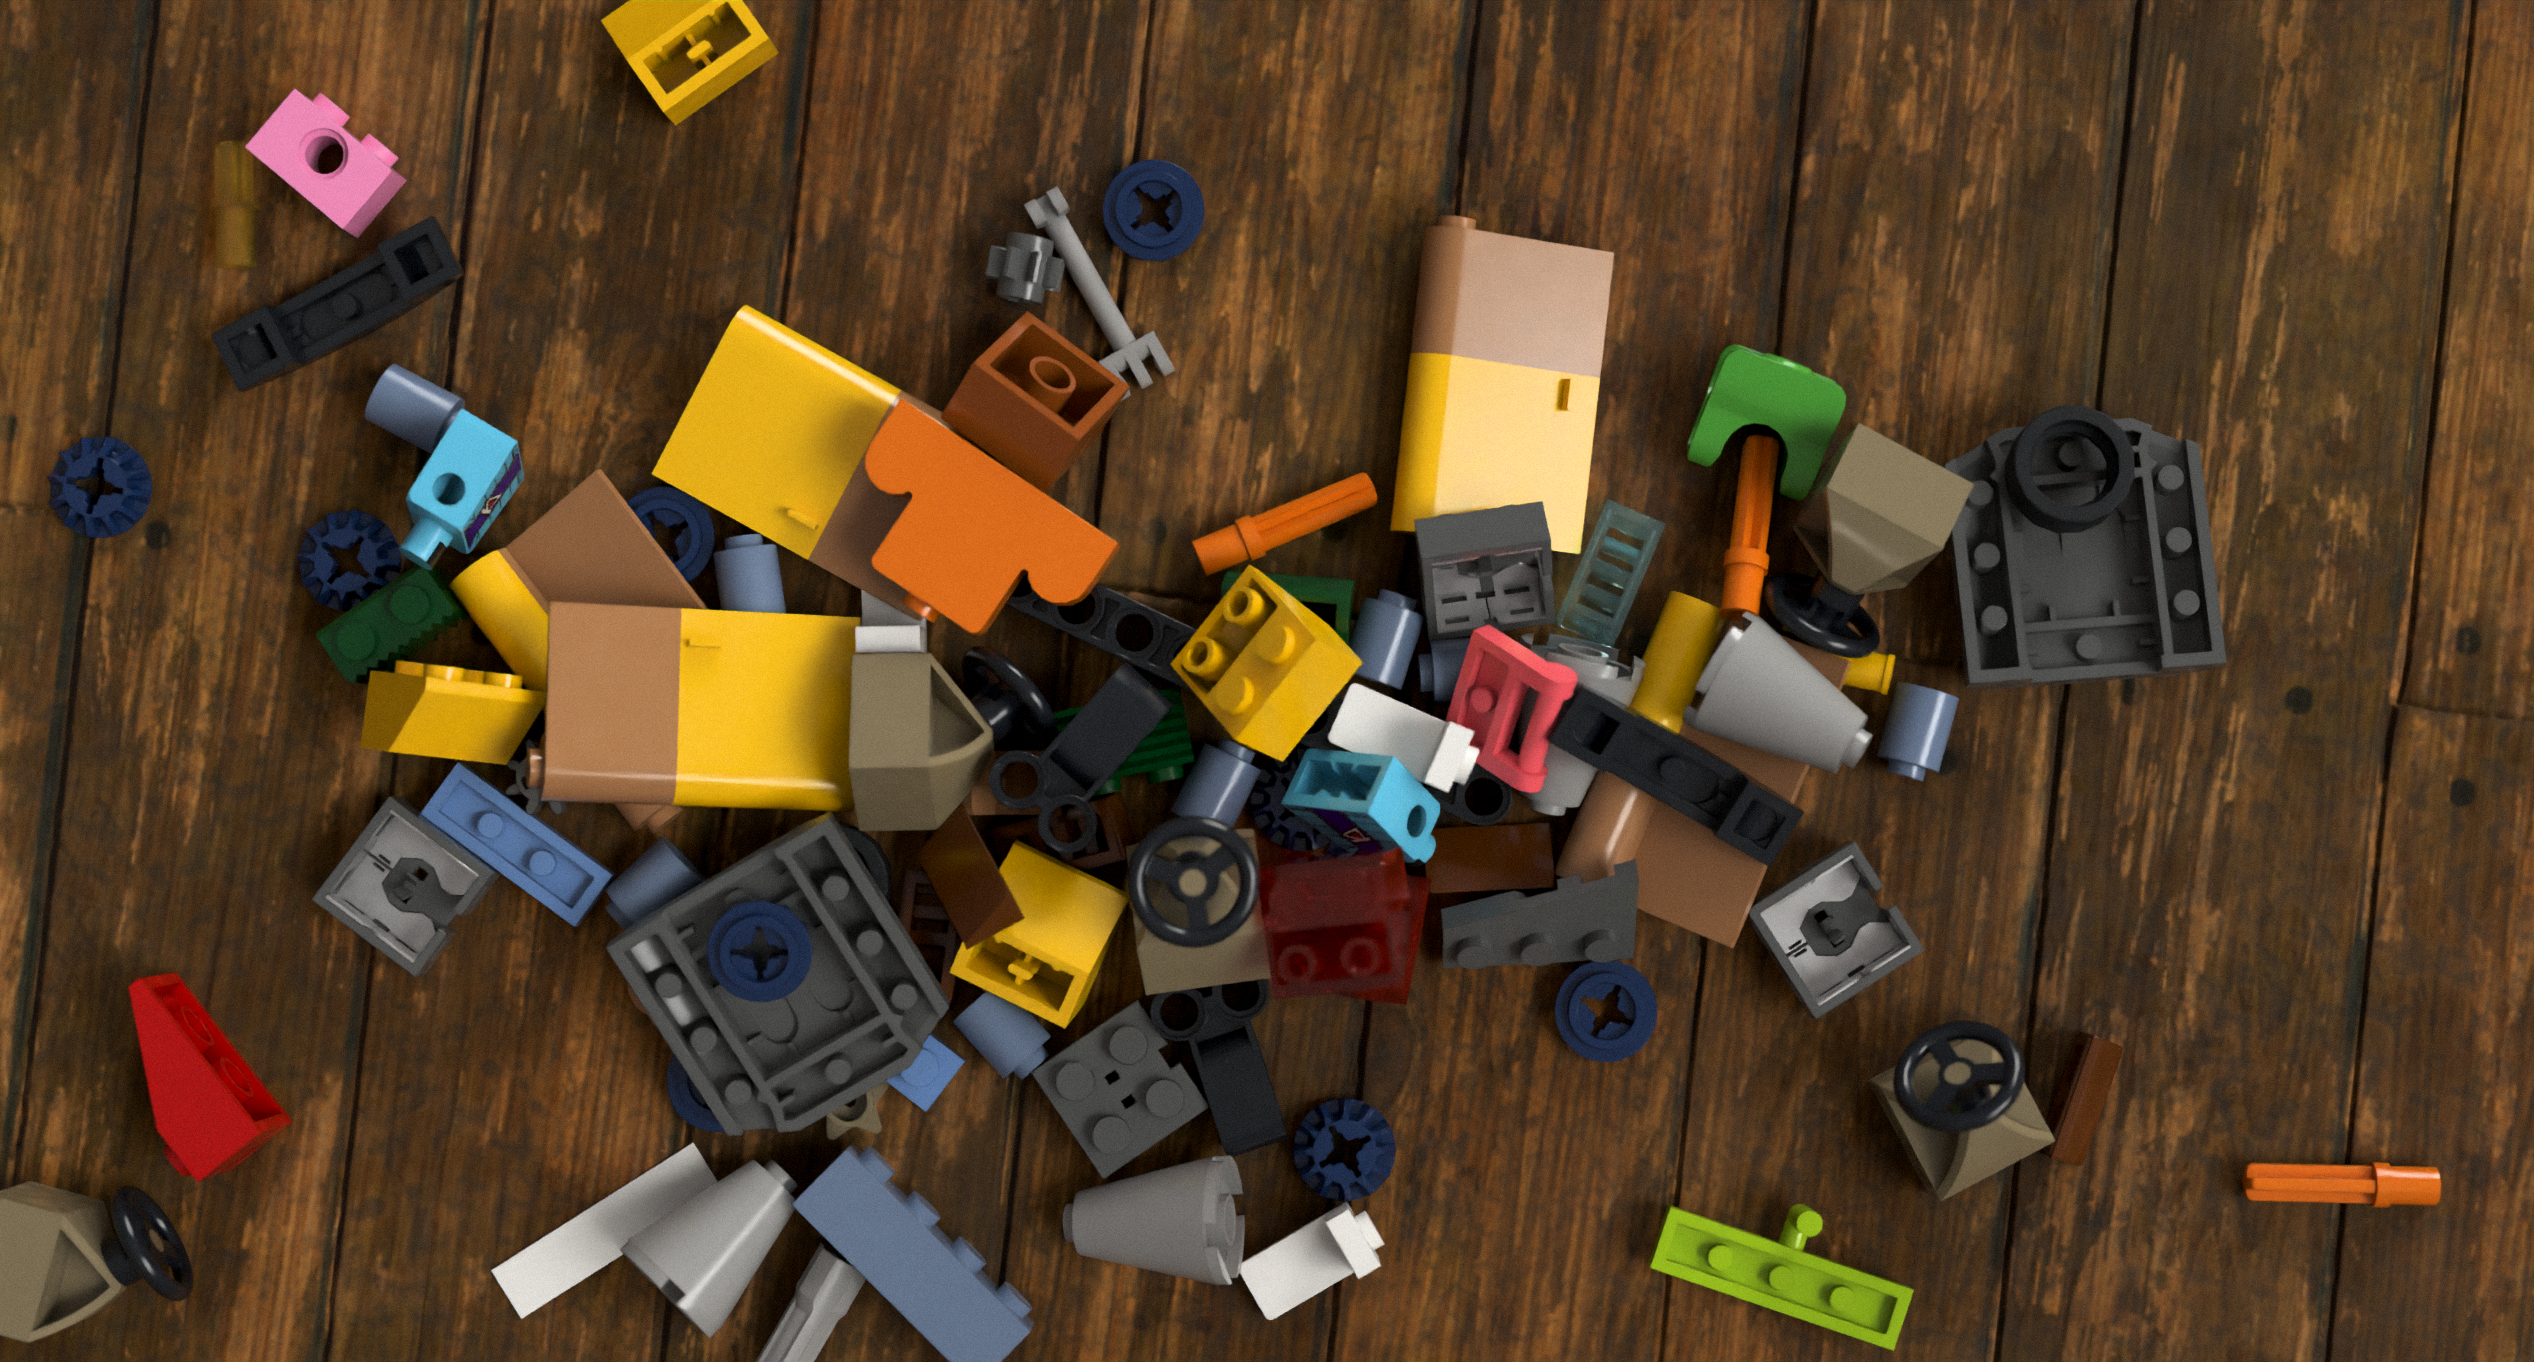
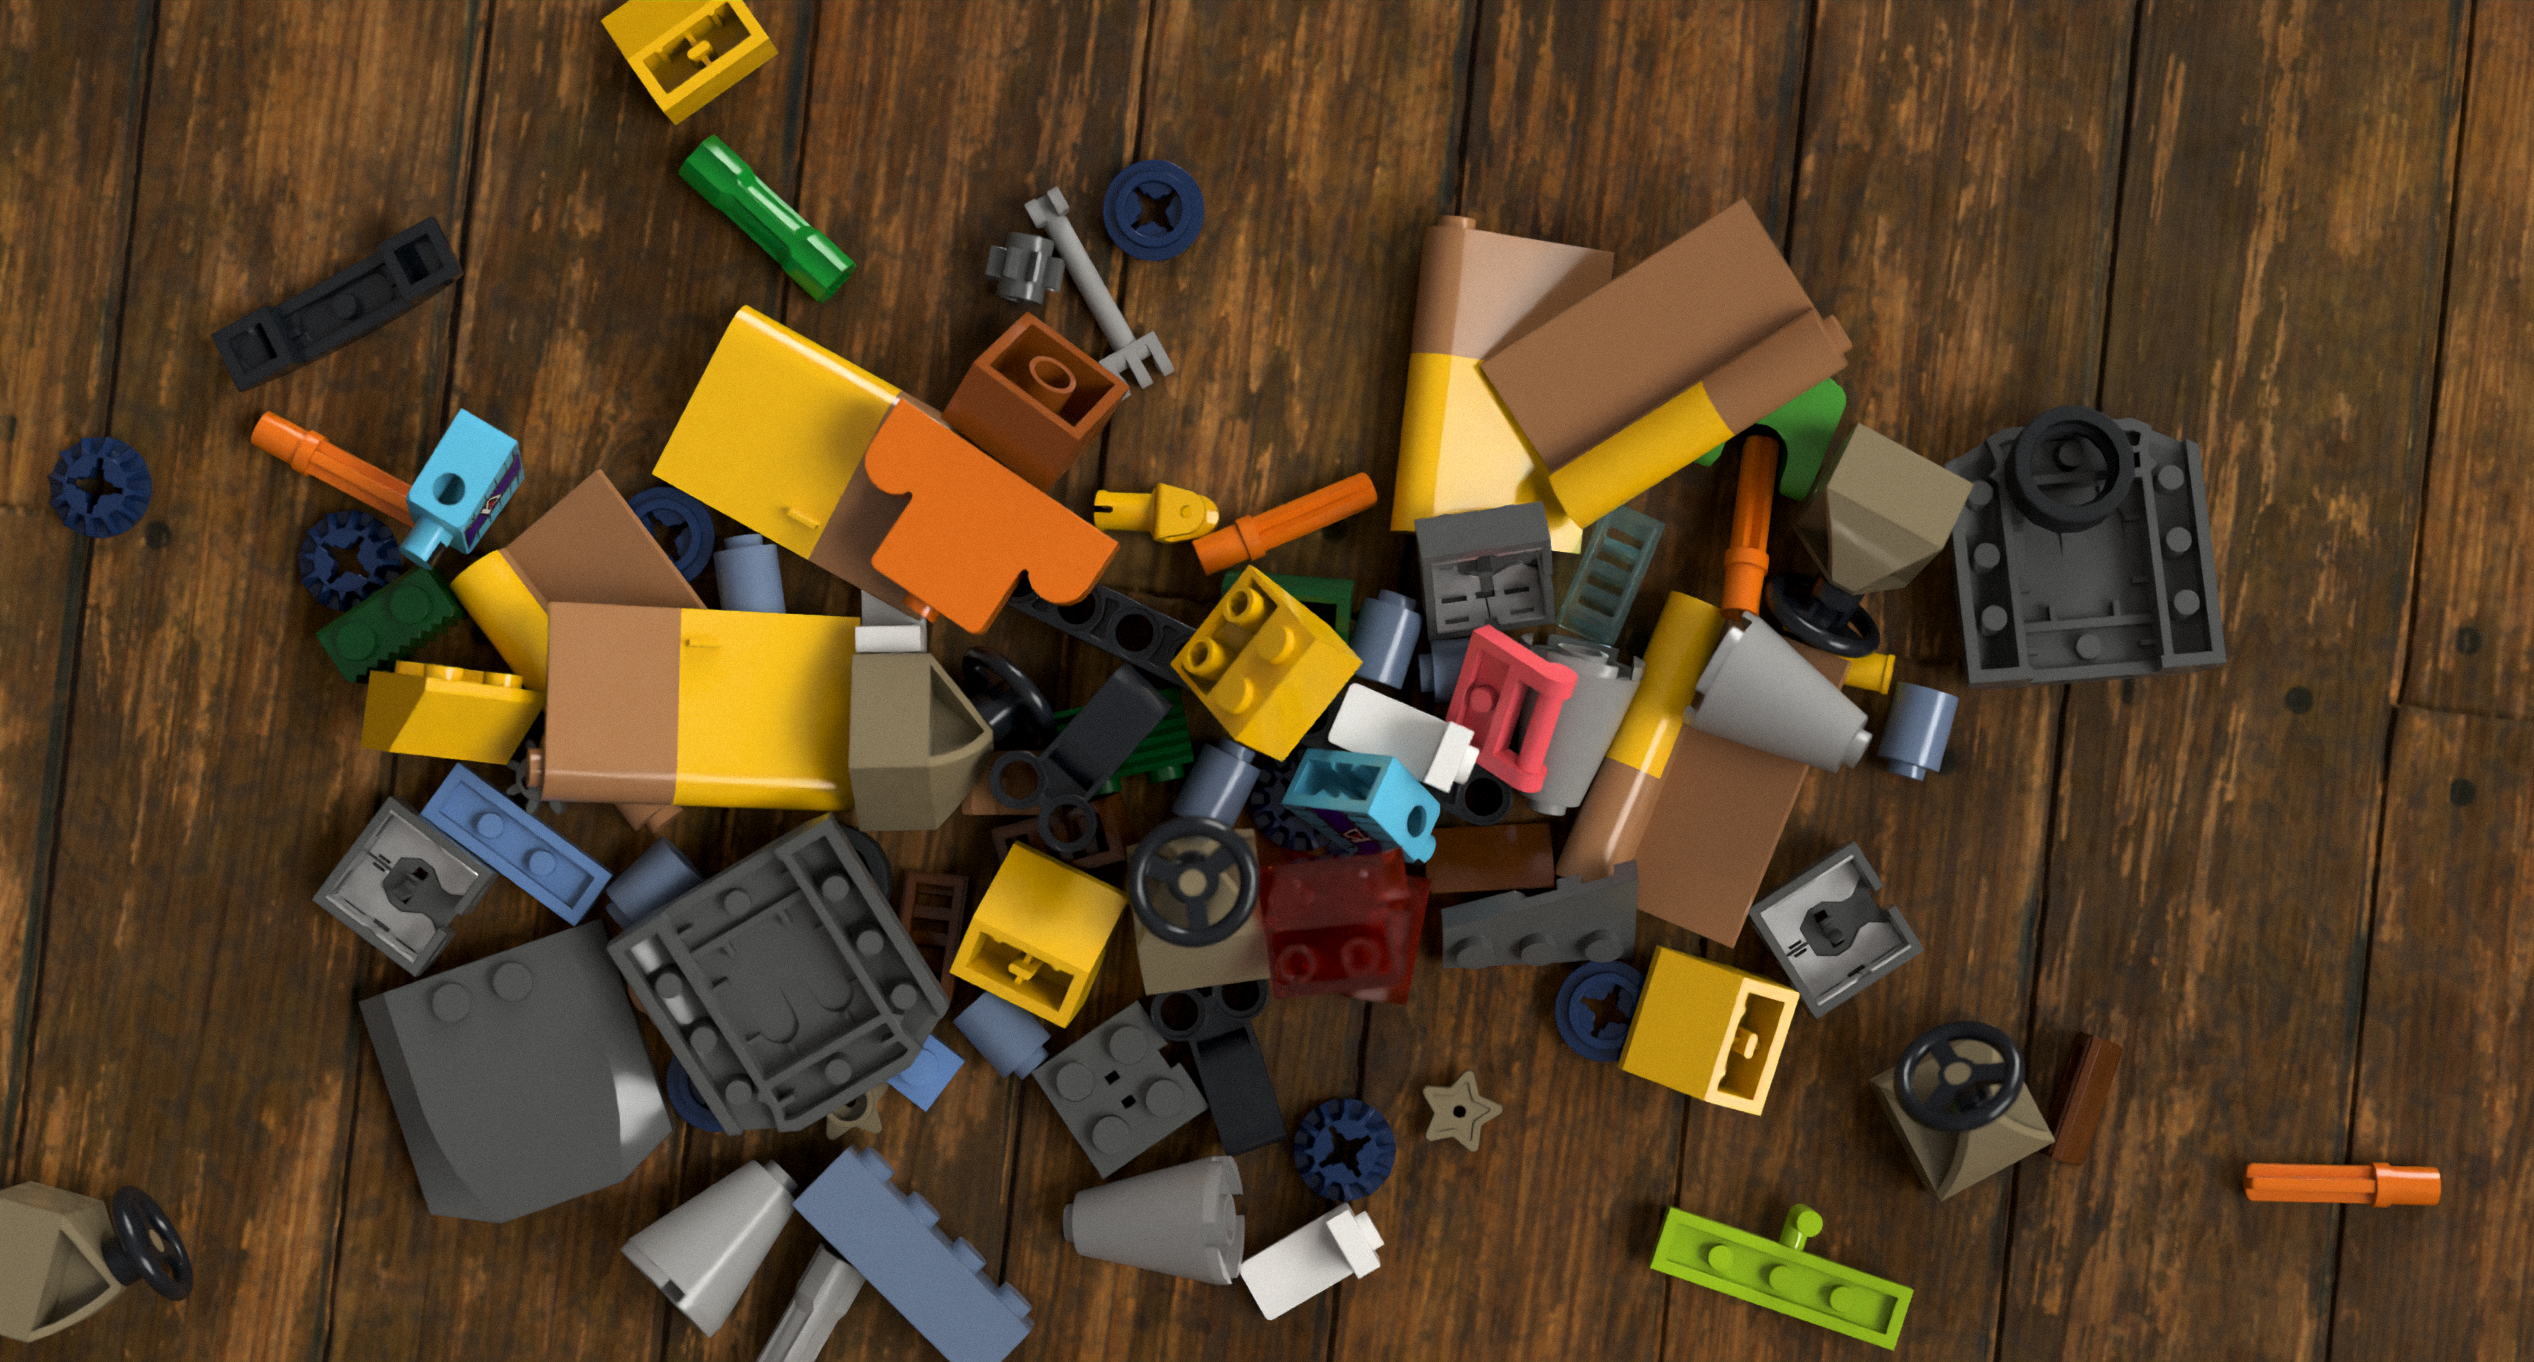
red slope [128,972,293,1182] -> none
clear yellow axle [208,140,261,270] -> none
bright pink brick [245,89,407,238] -> none
sand blue brick [365,364,465,454] -> none
white sticker [491,1143,718,1319] -> none
dark blue gear [707,897,814,1002] -> none
reddish brown slope [916,805,1025,949] -> none
black slope [1547,684,1804,867] -> none
none -> orange axle [251,411,415,529]
none -> dark grey wedge [359,918,676,1224]
none -> green axle [678,134,857,305]
none -> yellow piece [1094,482,1220,544]
none -> dark tan plate [1422,1069,1503,1152]
none -> medium nougat door [1480,196,1853,529]
none -> yellow slope [1617,945,1800,1116]

